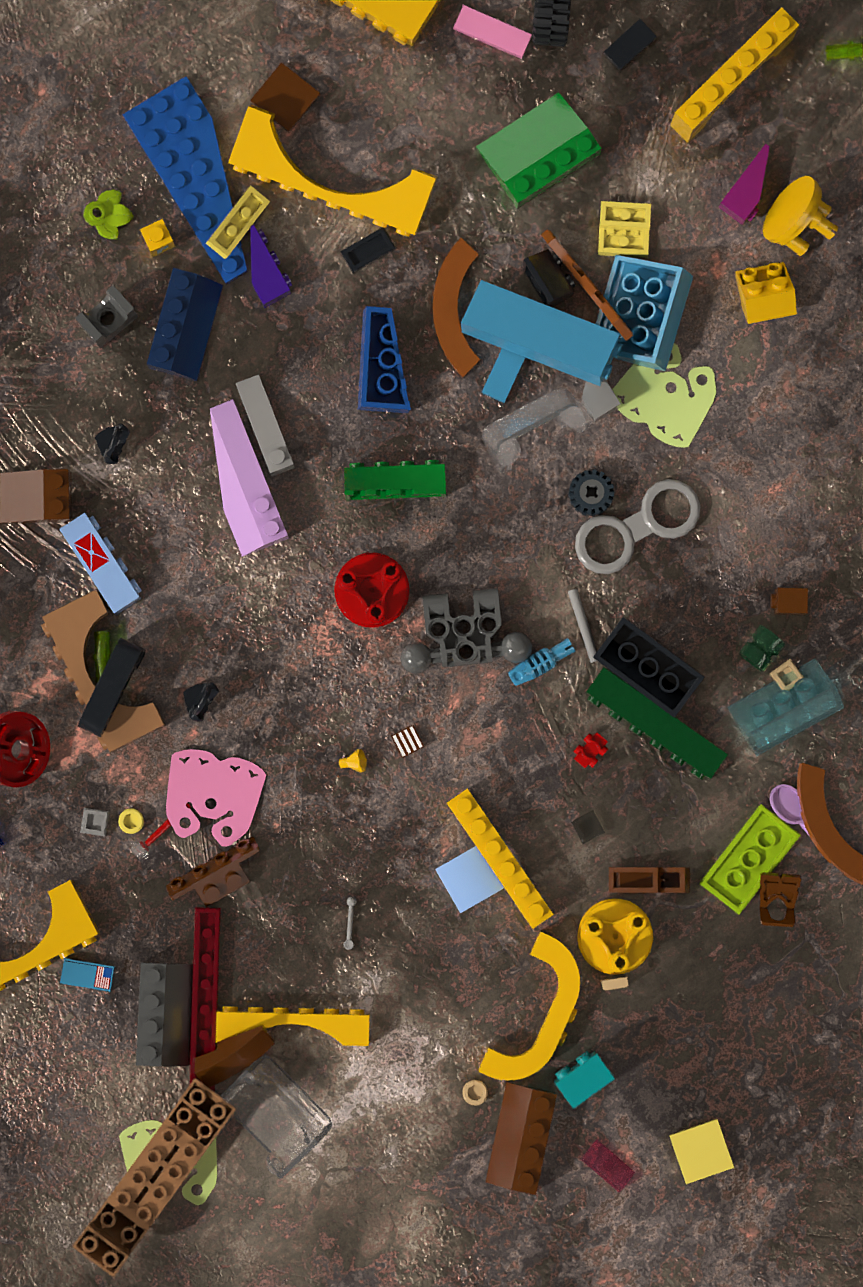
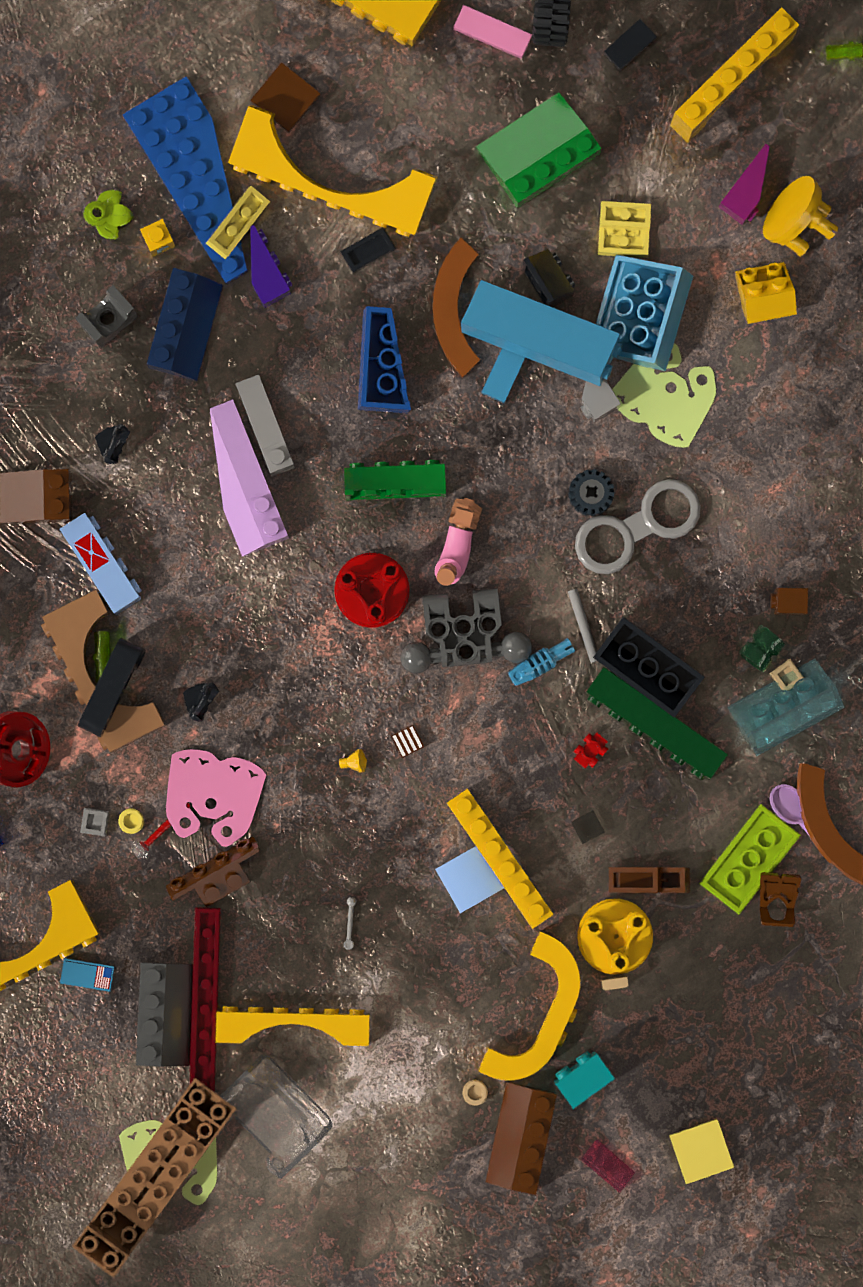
reddish brown slope [195,1025,275,1088] -> none
clear windscreen [482,388,592,475] -> none
dark orange tile [541,229,633,341] -> none
none -> piece [435,498,482,586]

